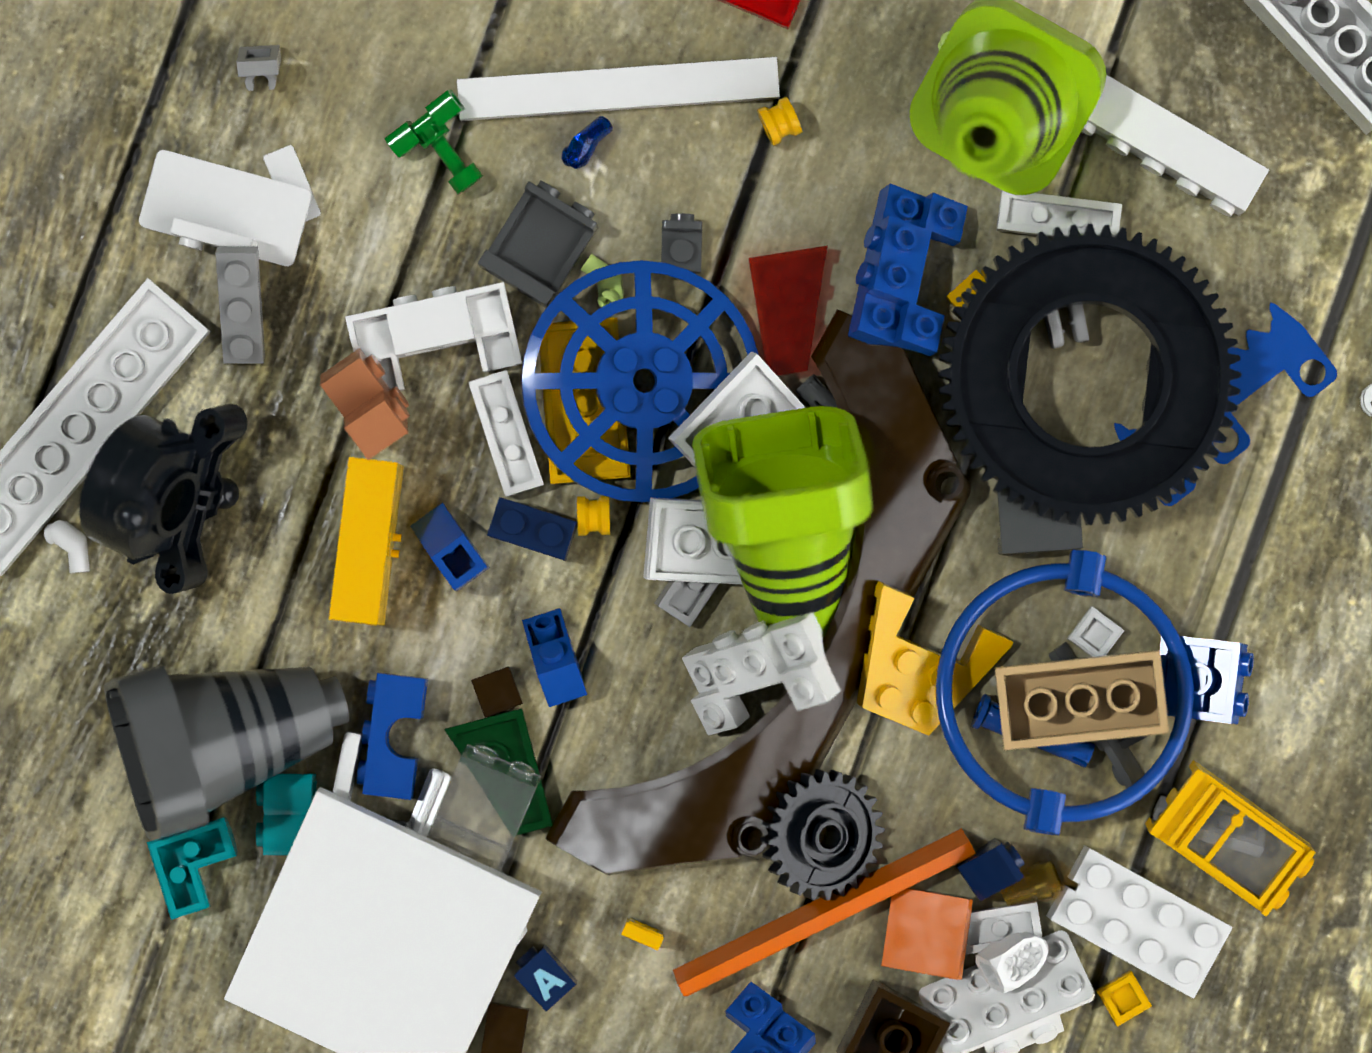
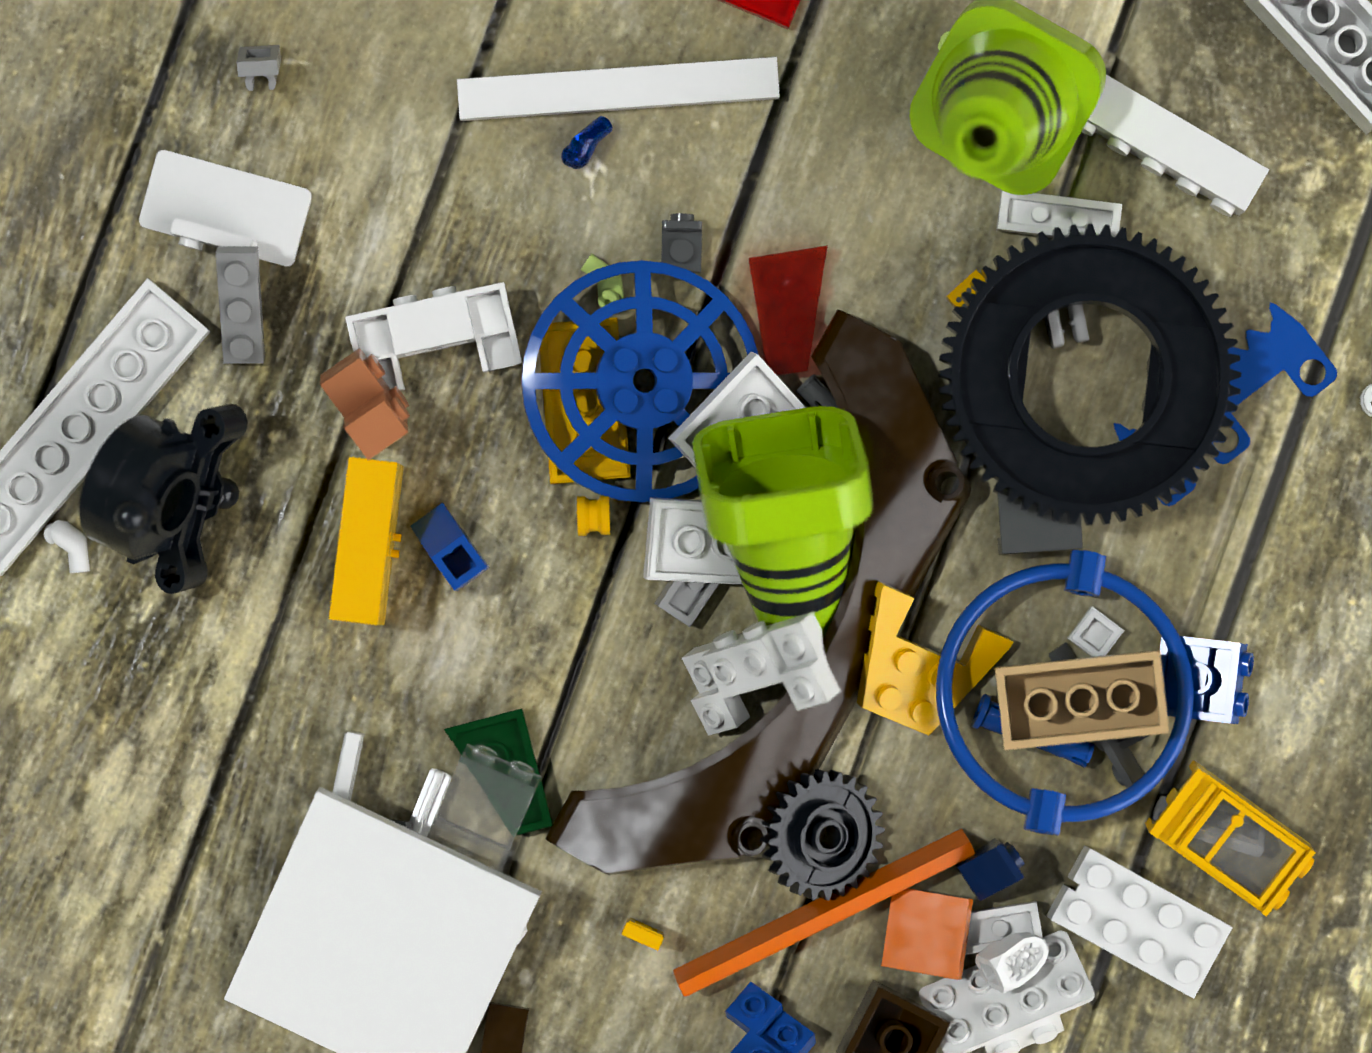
dark grey cone [104,665,349,840] -> none
teal brick [146,817,238,920] -> none
teal brick [256,774,317,855] -> none
white sticker [263,145,321,221] -> none
blue arch [357,673,428,800] -> none
green bar [384,90,483,195] -> none
white plate [468,370,544,497] -> none
dark brown tile [471,666,523,718] -> none
dark grey panel [478,180,598,308] -> none
dark blue brick [487,497,577,561] -> none
dark blue brick [513,945,577,1012] -> none
blue slope [522,608,587,707] -> none
yellow wheel [757,96,803,146] -> none
blue bracket [848,183,968,356] -> none
clear yellow cone [1001,860,1063,906] -> none
yellow tile [1096,970,1152,1027] -> none

